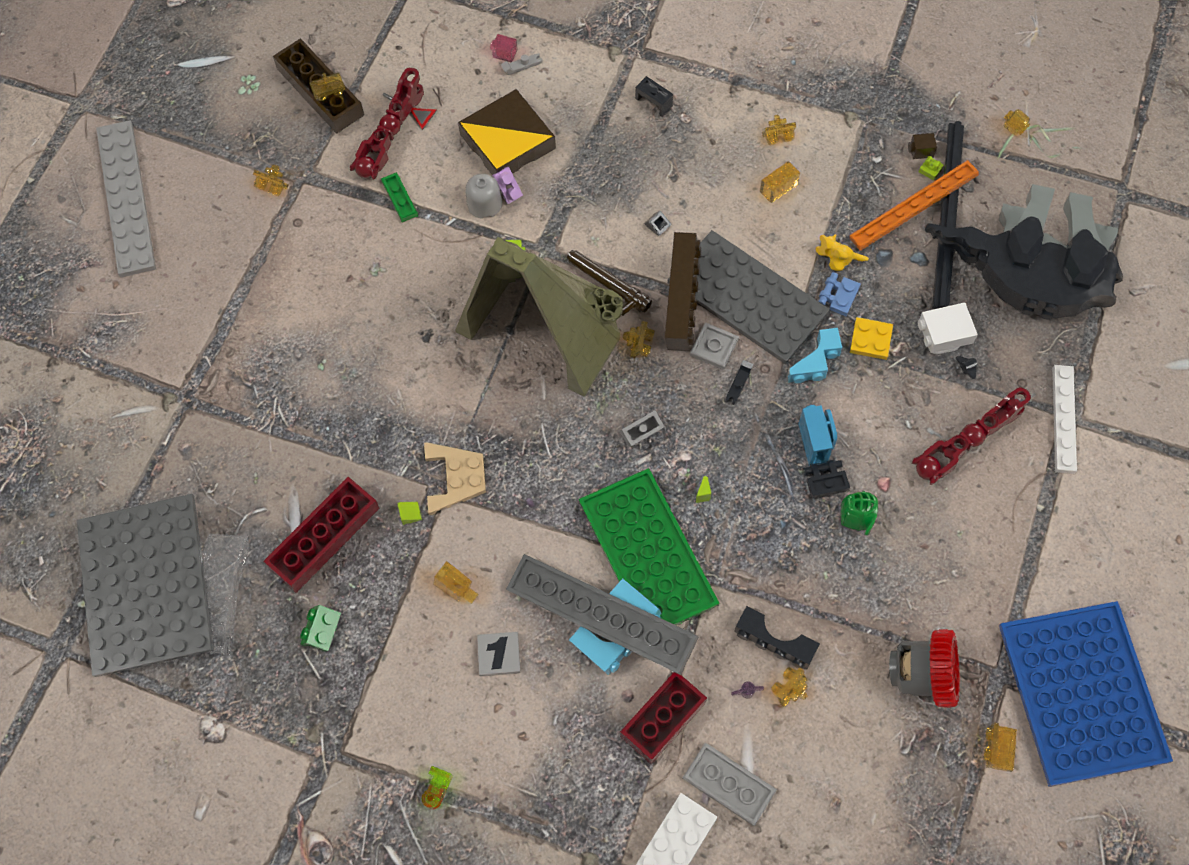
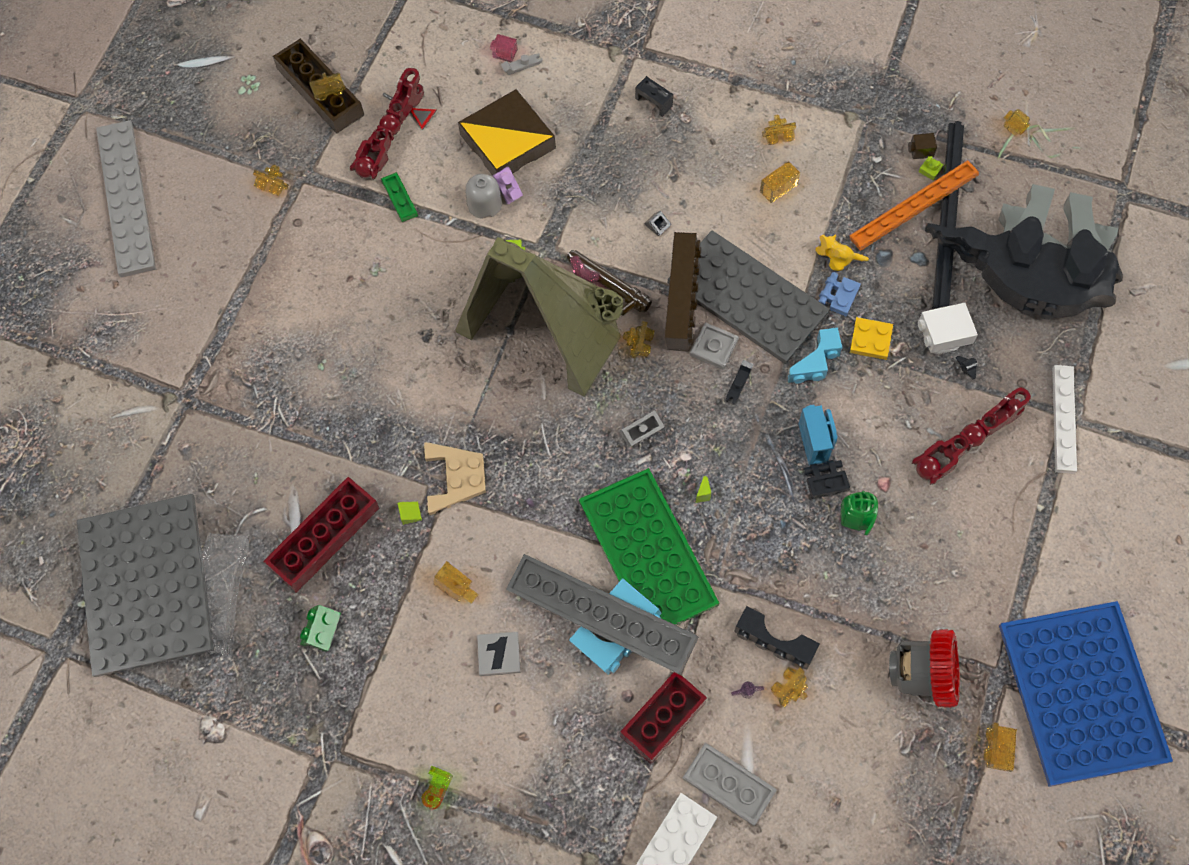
none -> clear pink arm [570,256,600,283]

